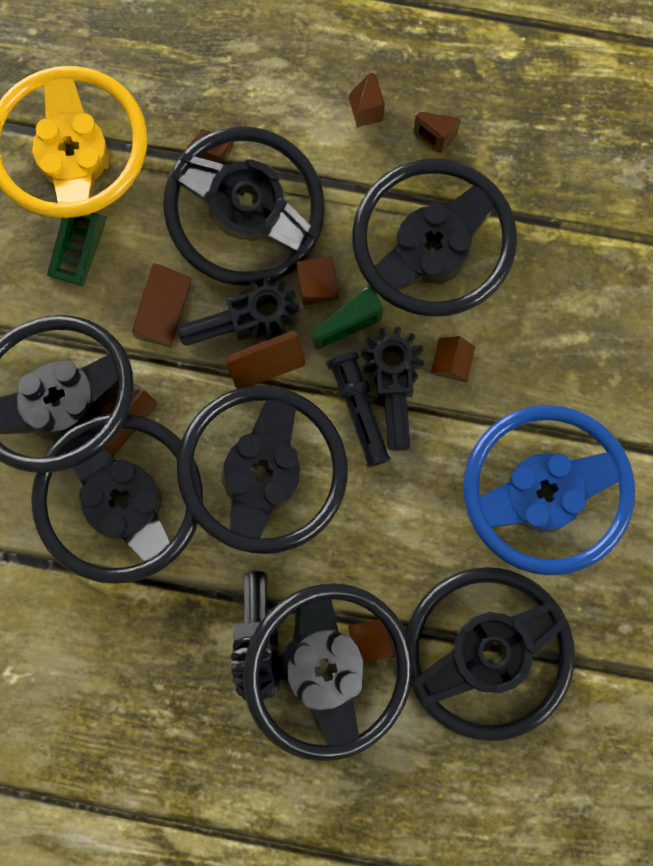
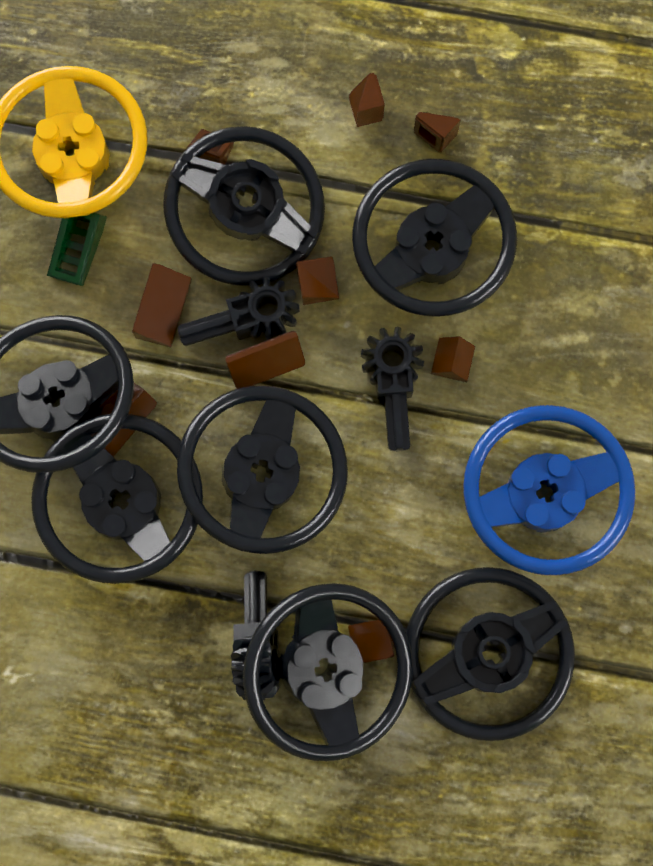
dark green slope [312,285,383,350] -> none
black pin [326,352,391,468] -> none

